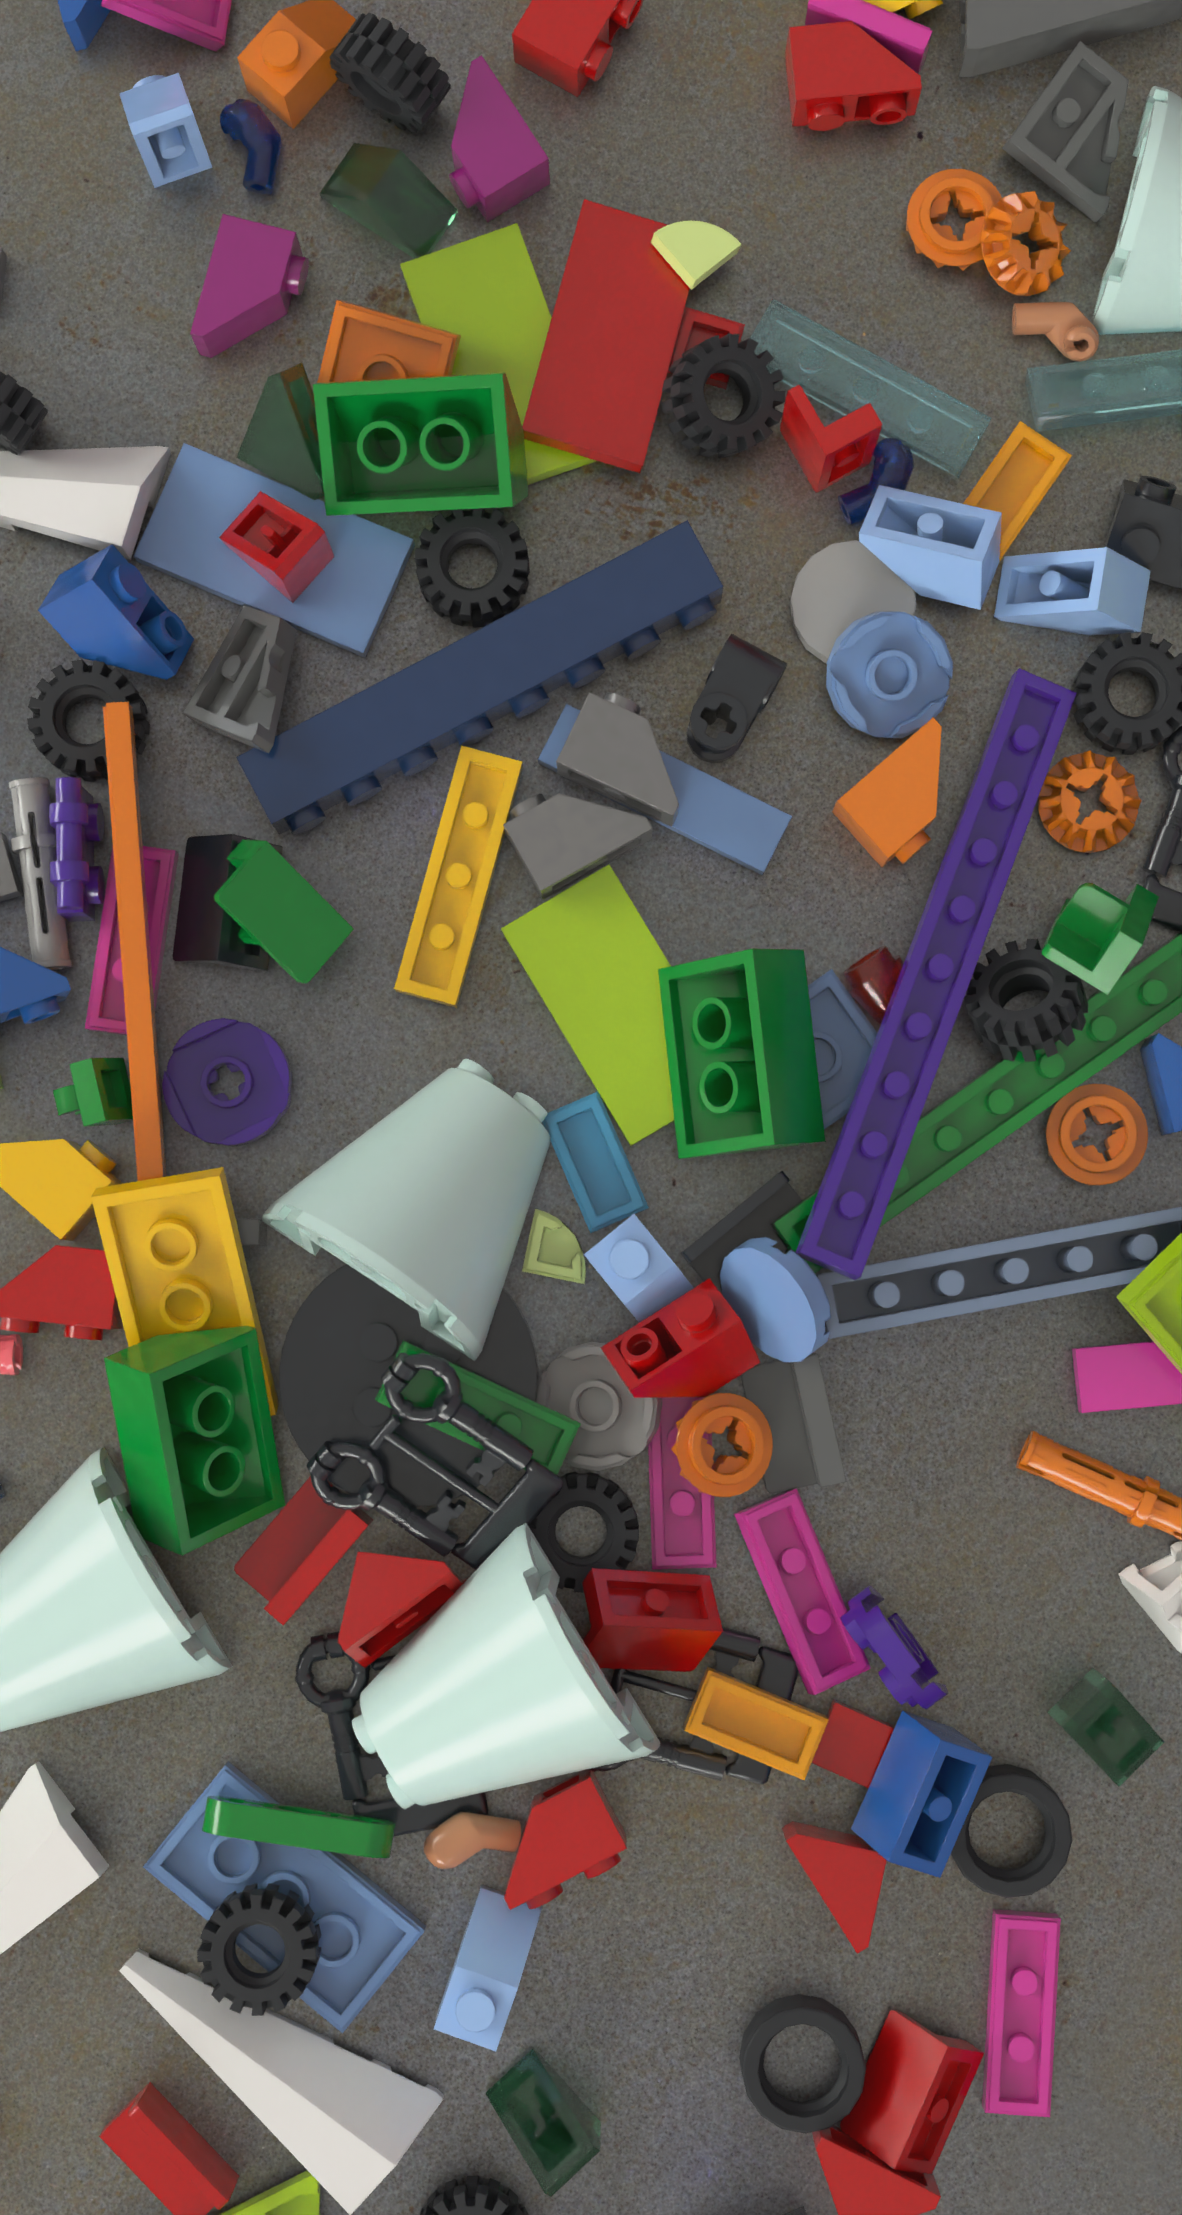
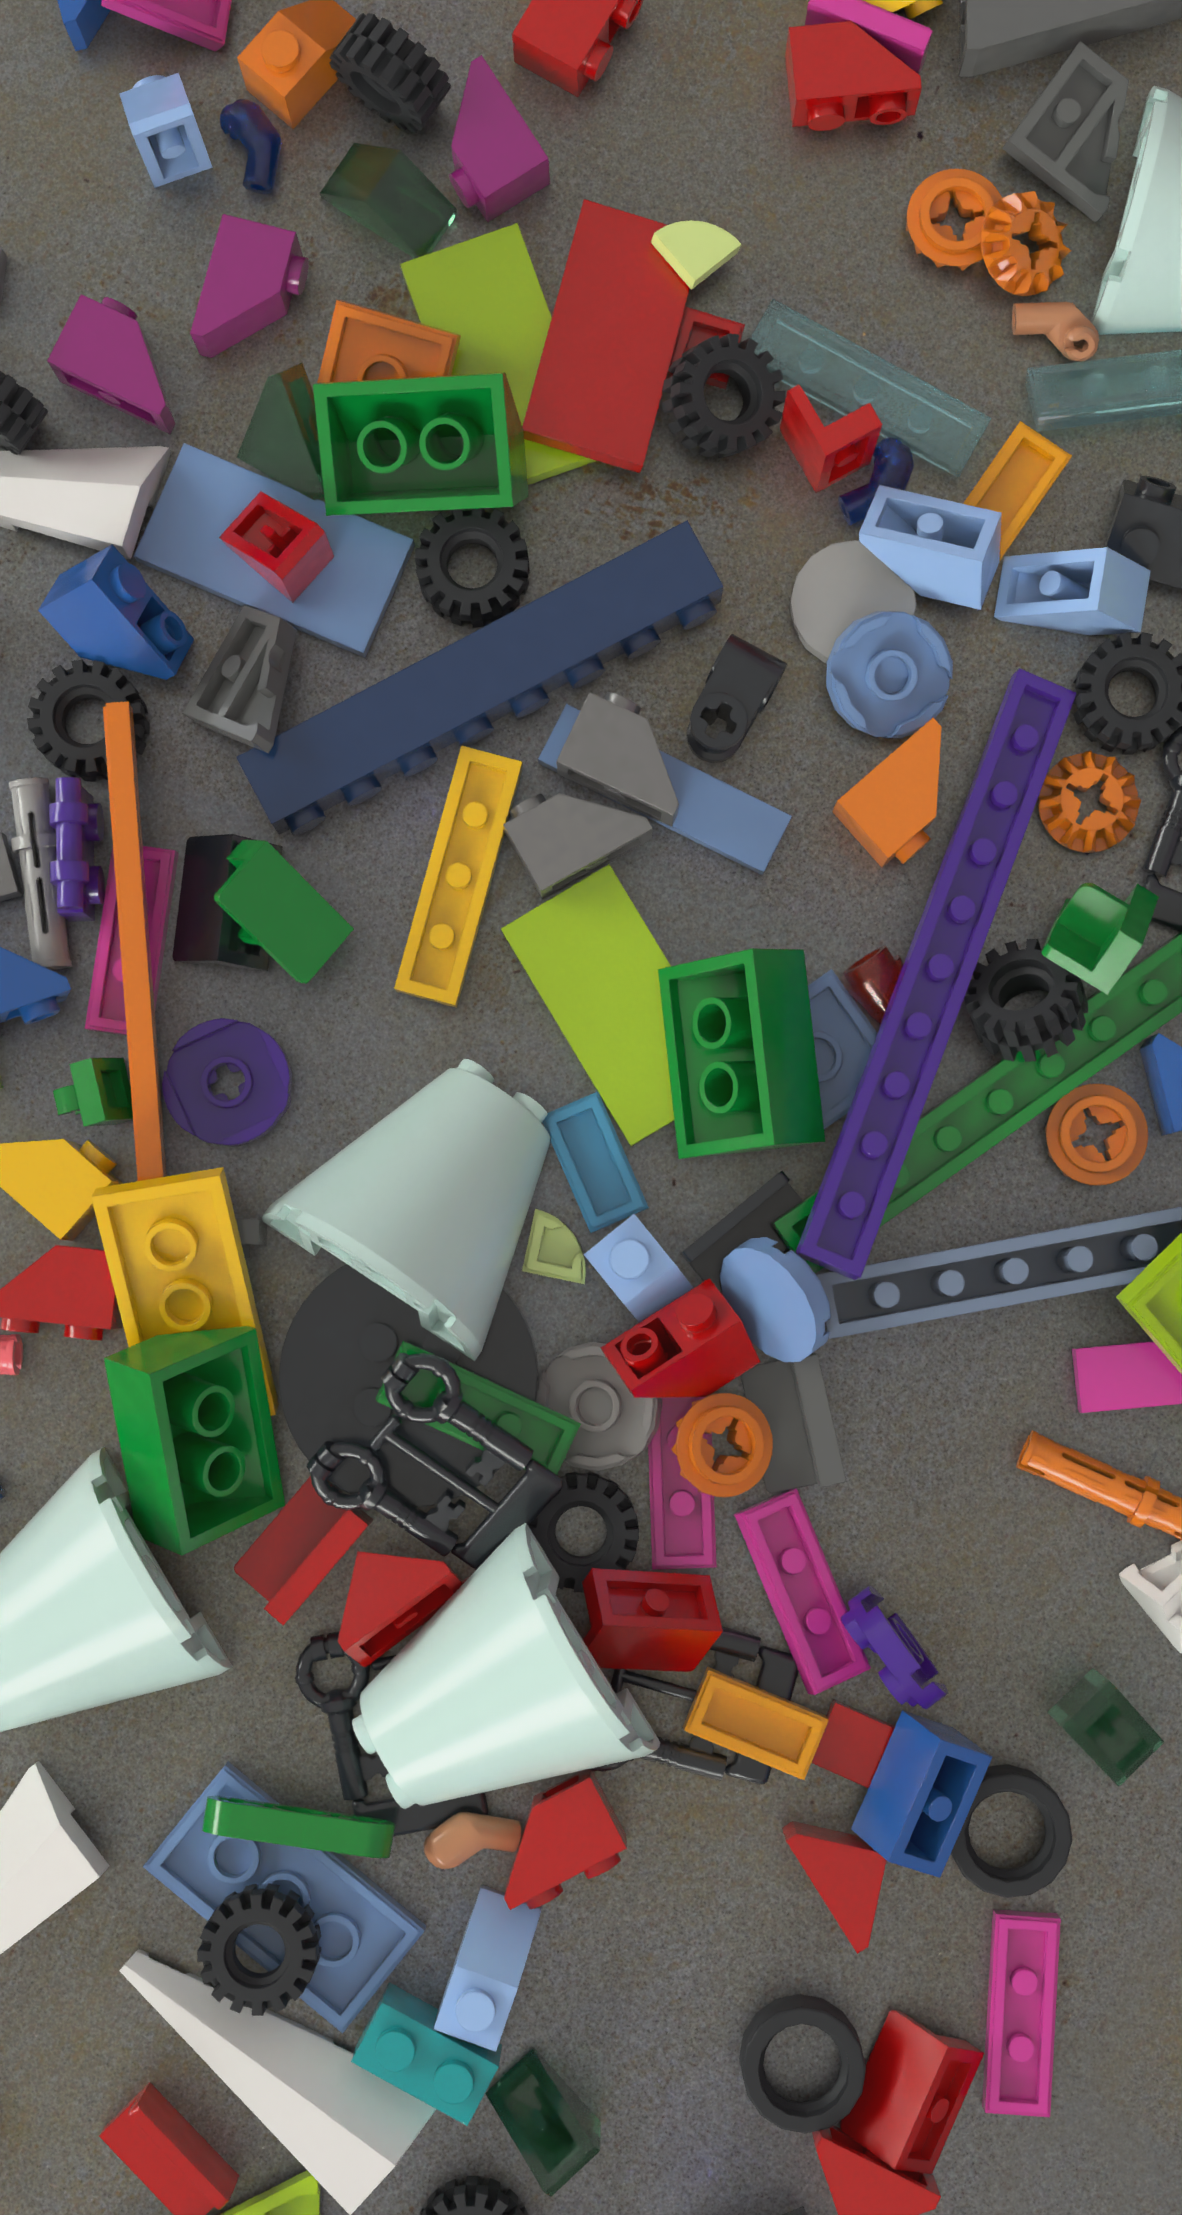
none -> magenta slope [47,294,176,434]
none -> teal brick [351,1982,502,2126]

